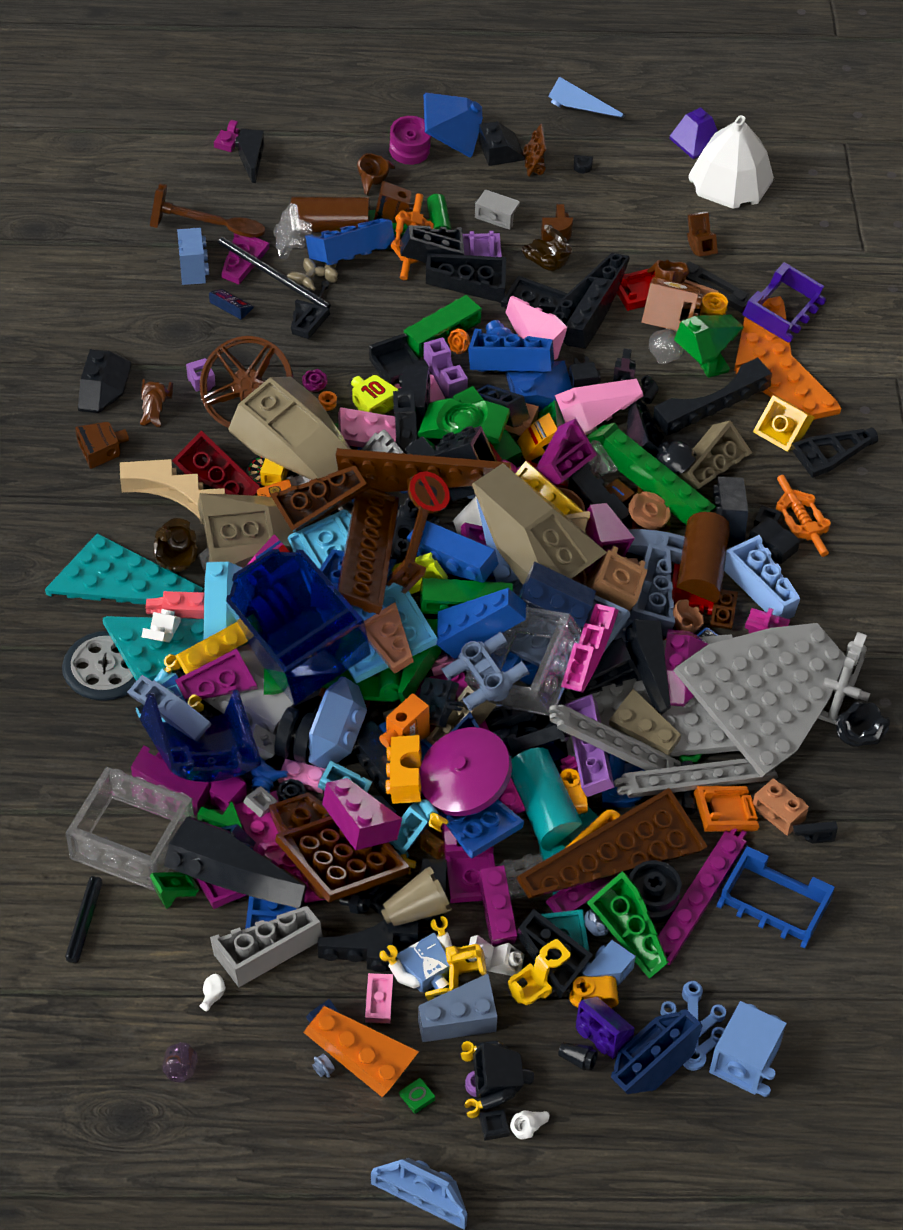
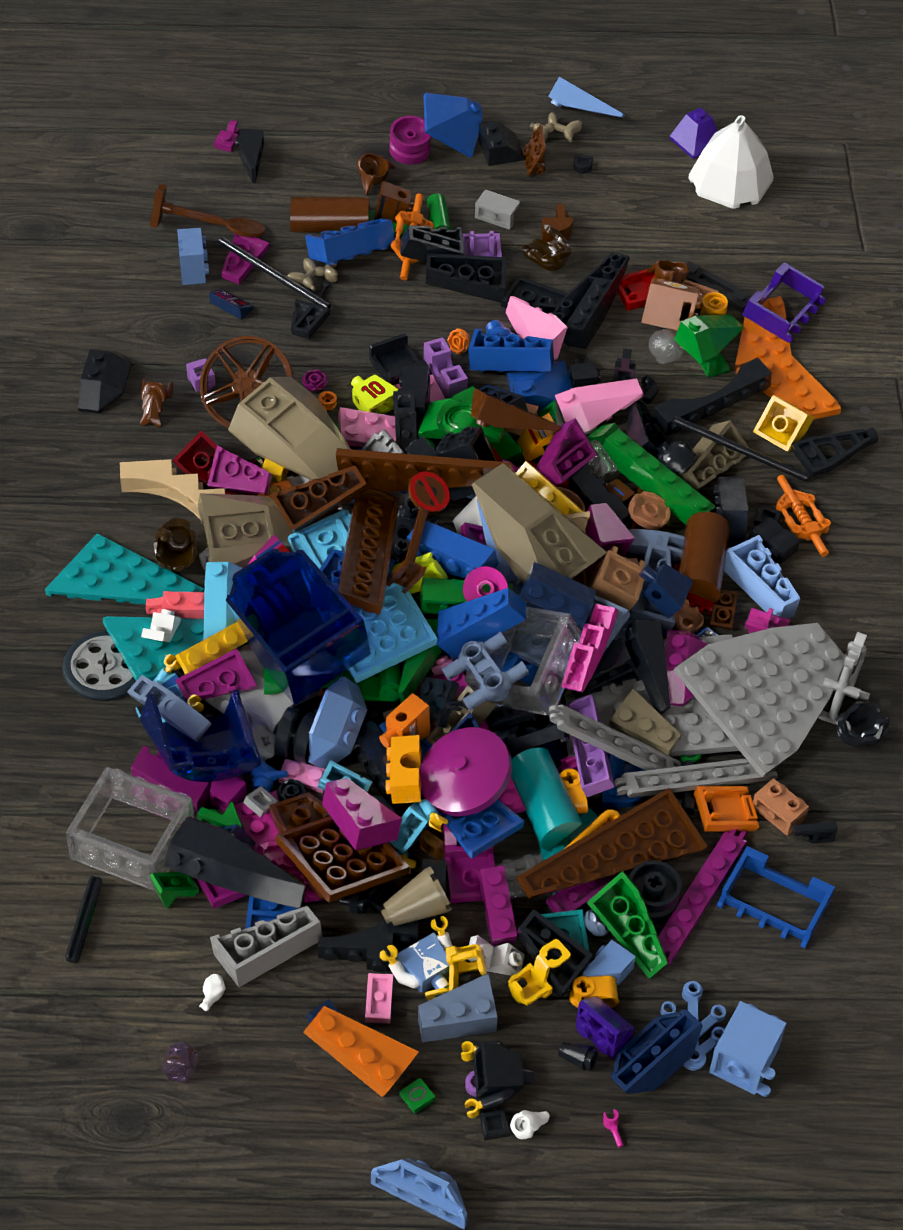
reddish brown torso [75,422,129,469] -> none
clear plate [274,203,313,259] -> none
sand blue plate [312,1054,335,1078] -> none
nougat wing [357,602,414,674] -> none
green brick [404,295,482,358] -> none
reddish brown brick [687,211,718,257] -> none
none -> magenta wing [207,445,273,495]
none -> dark pink dish [463,566,508,601]
none -> reddish brown wedge [471,388,561,431]
none -> dark tan piece [530,112,582,143]
none -> dark pink hand [603,1109,624,1148]
none -> dark blue torso [639,564,693,619]
none -> black piece [672,416,808,481]

